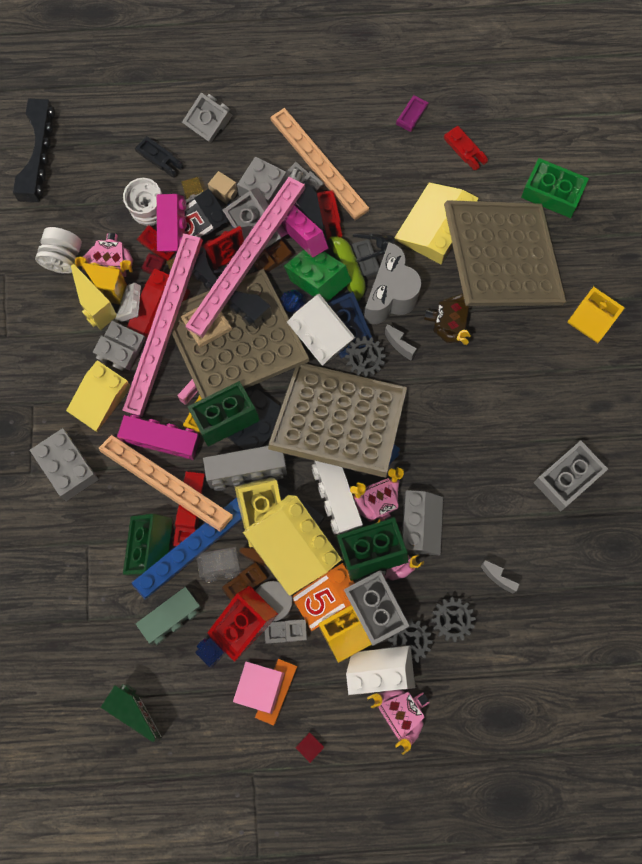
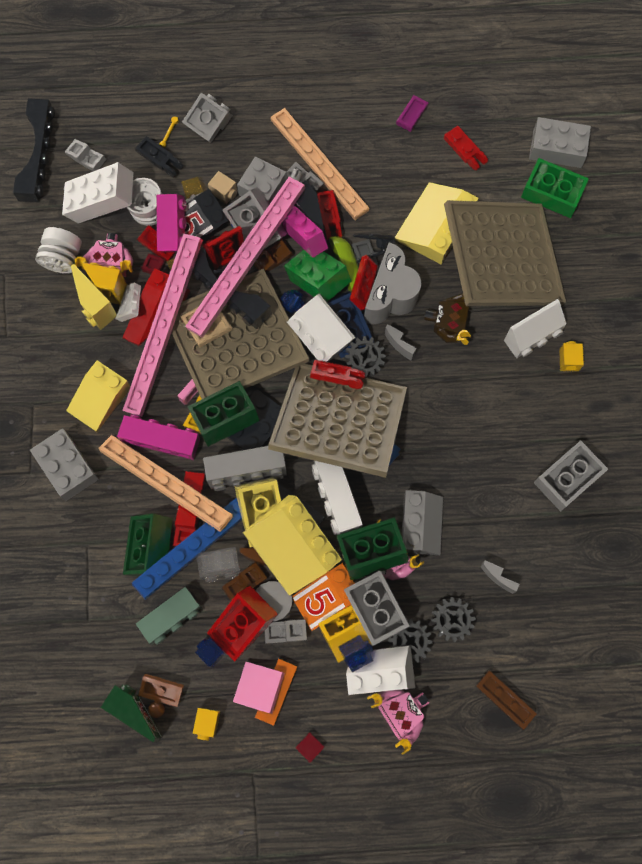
light grey plate [93,321,146,371] -> none
bright pink torso [350,467,404,522] -> none
yellow slope [567,286,624,344] -> none
none -> white brick [62,162,134,223]
none -> light grey slope [65,139,106,171]
none -> dark orange plate [138,674,184,718]
none -> yellow hinge [159,117,179,148]
none -> yellow brick [193,708,220,741]
none -> red hinge [310,360,365,389]
none -> clear blue brick [338,635,374,673]
none -> red tile [350,255,378,310]
none -> reddish brown plate [475,670,537,730]
none -> white slope [504,299,566,358]
none -> light grey brick [529,117,591,168]
none -> yellow brick [559,341,584,371]

